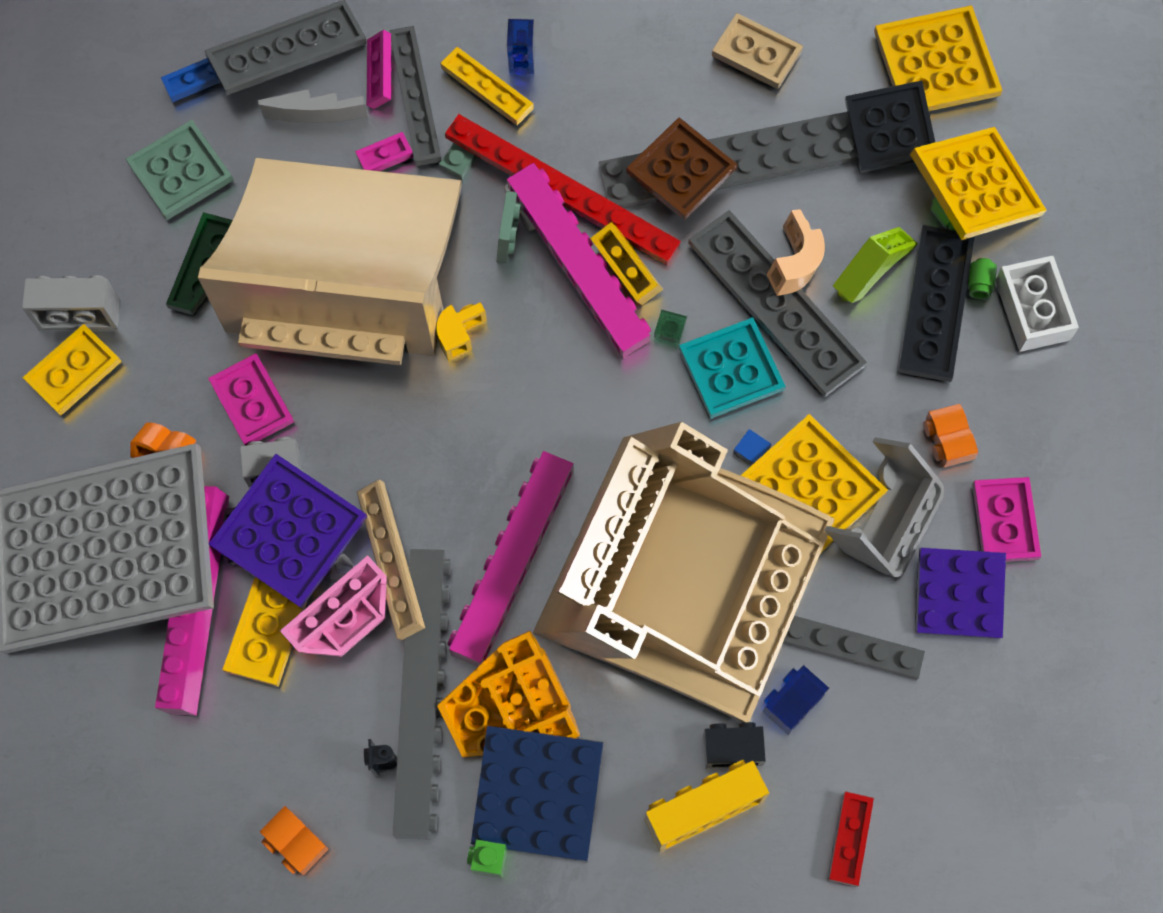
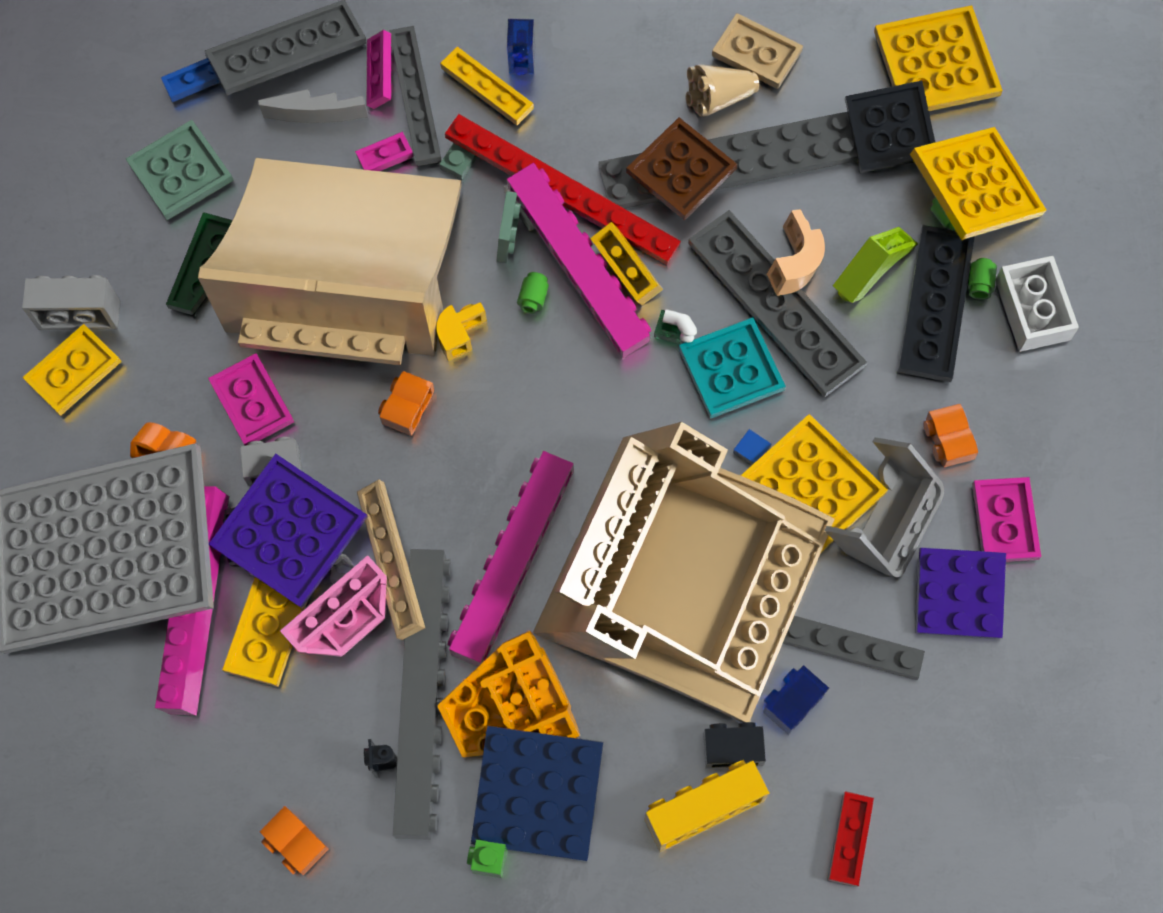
none -> orange brick [378,371,434,436]
none -> bright green brick [517,272,549,314]
none -> white arm [663,309,697,343]
none -> tan cone [685,64,759,117]

